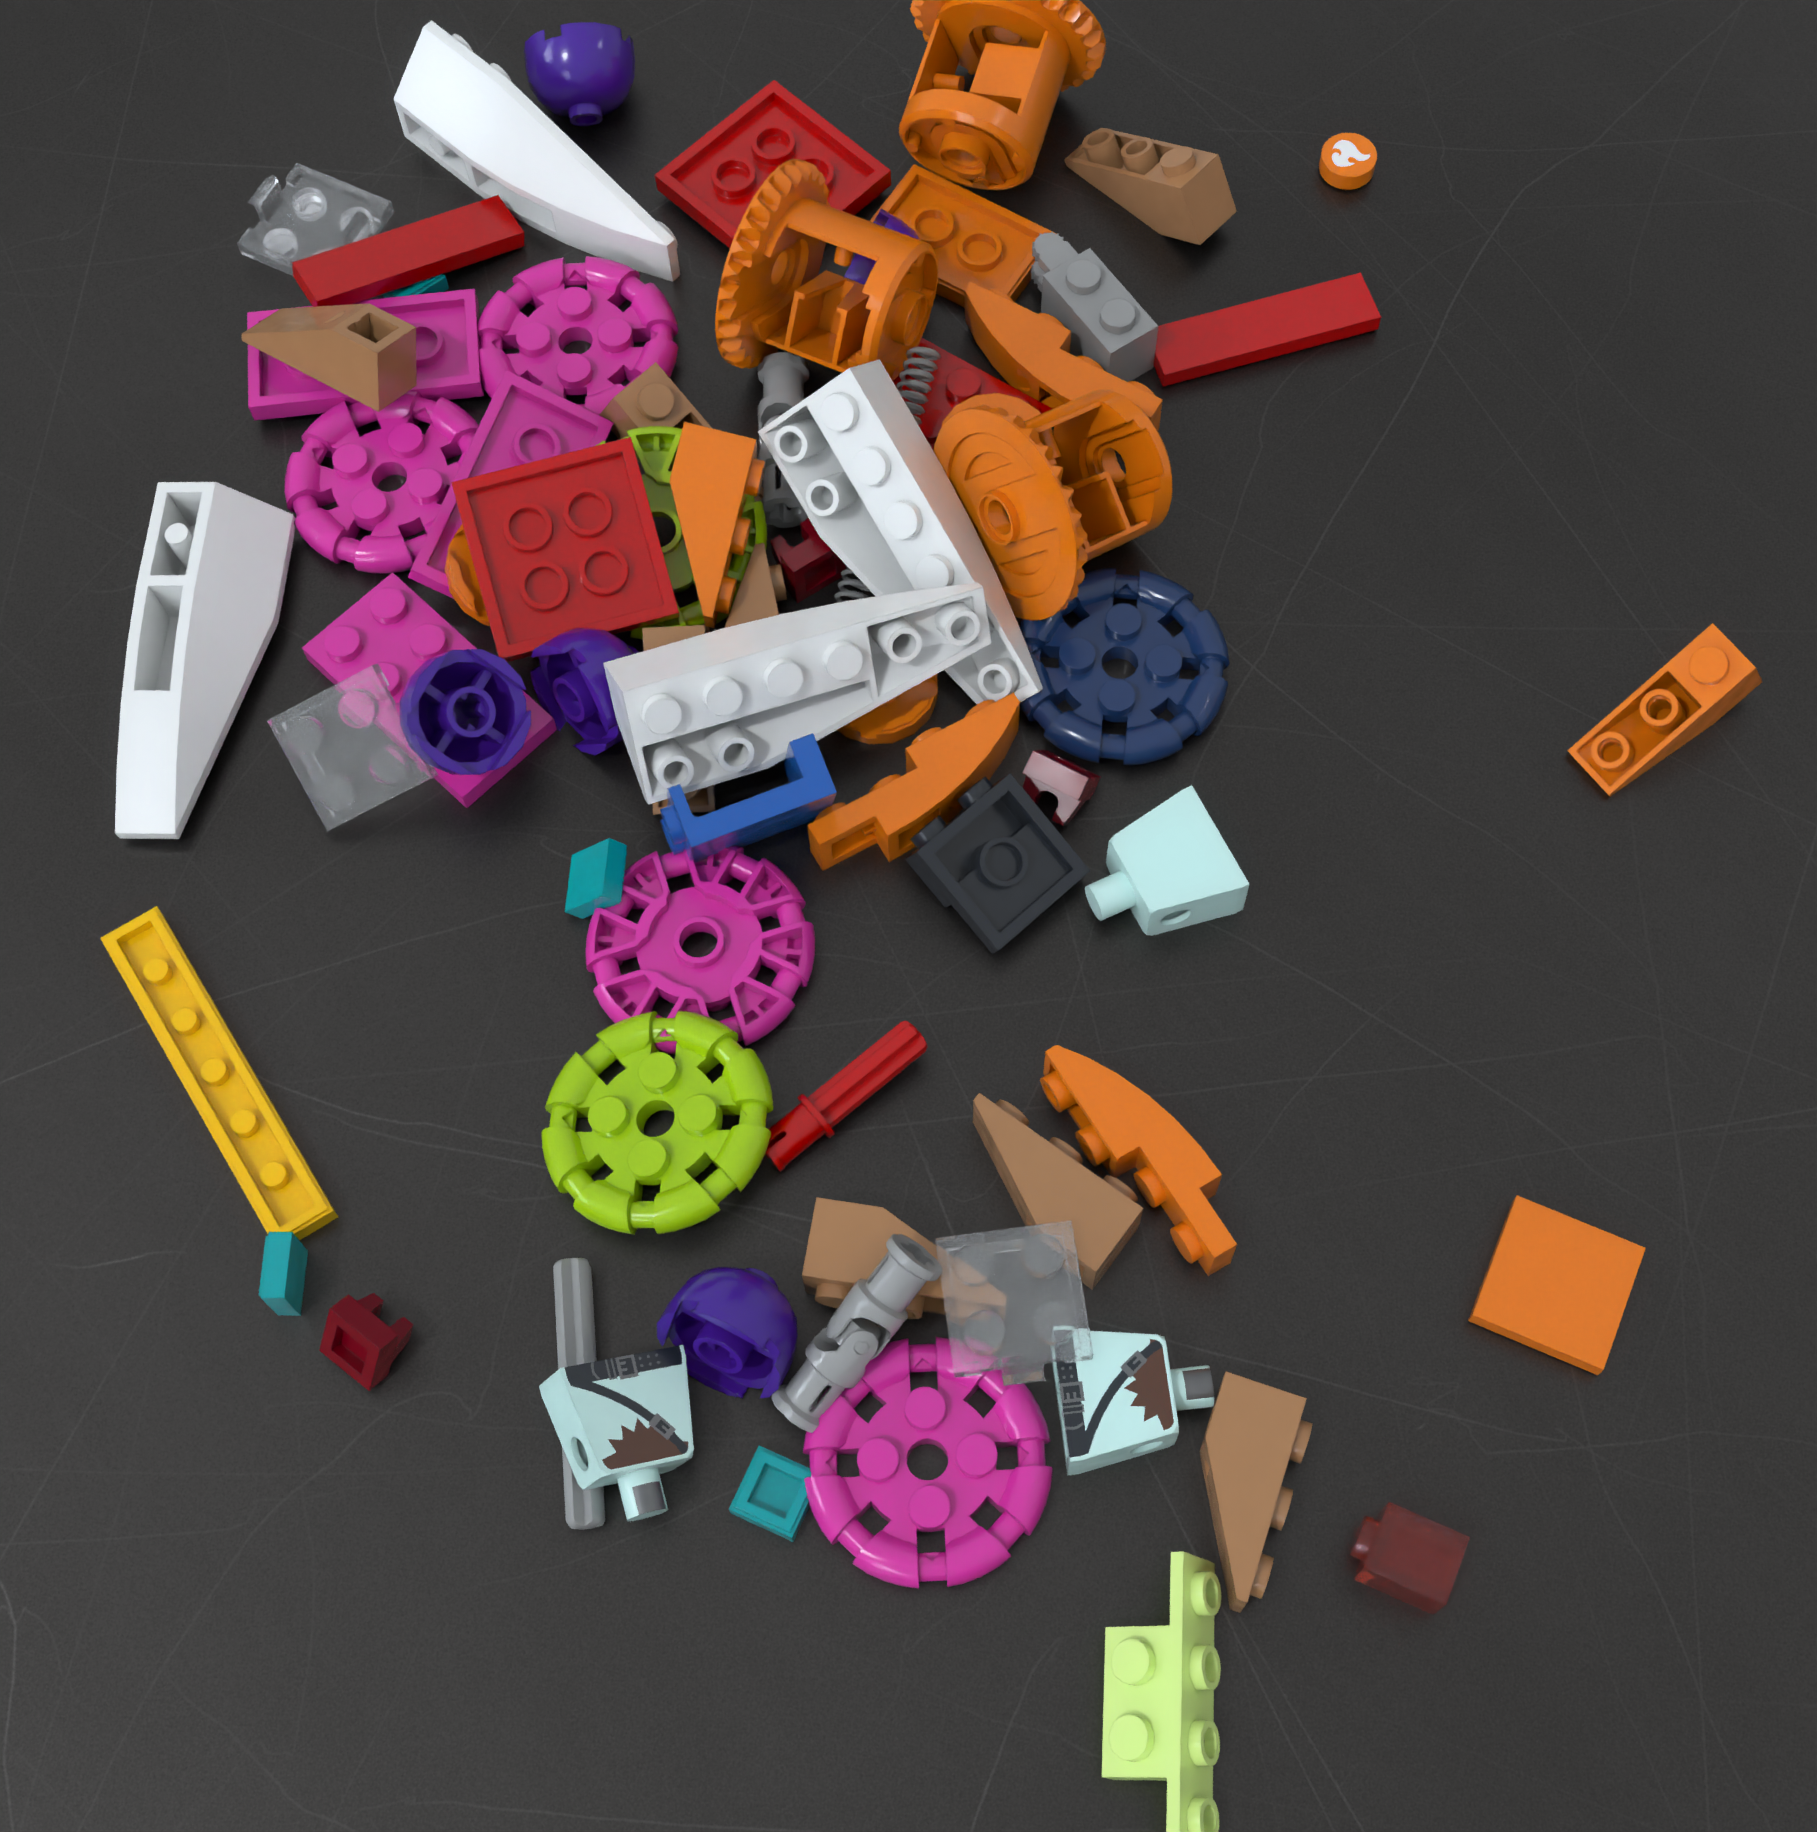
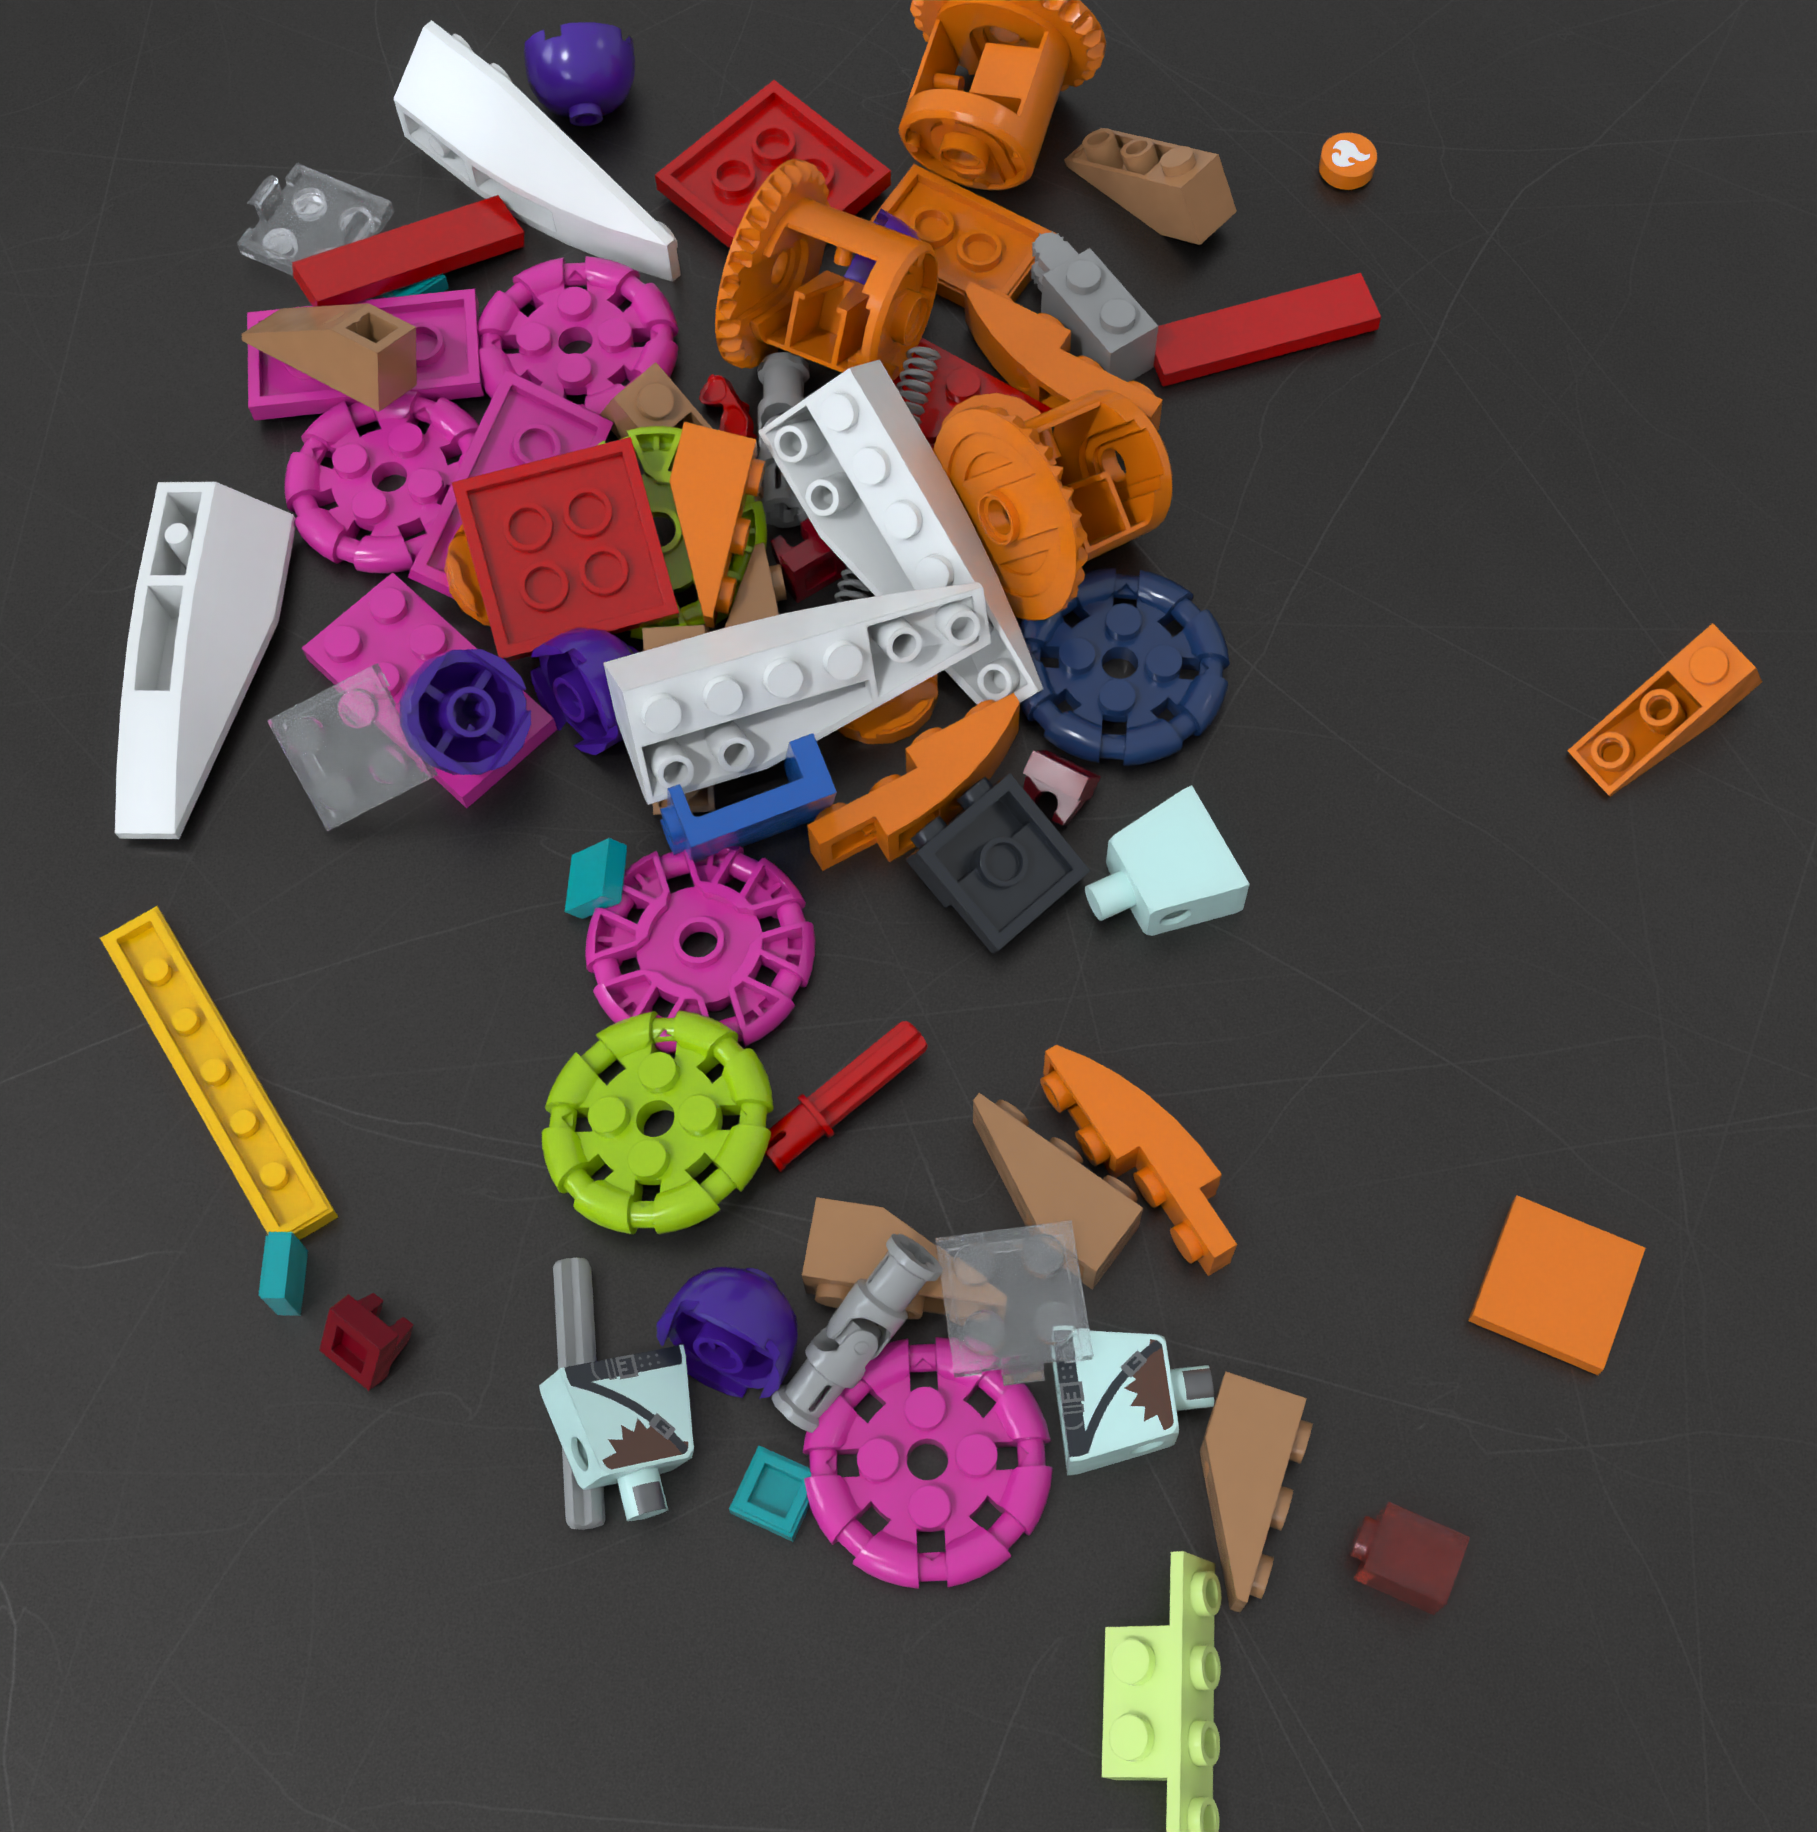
none -> red piece [699,374,757,439]

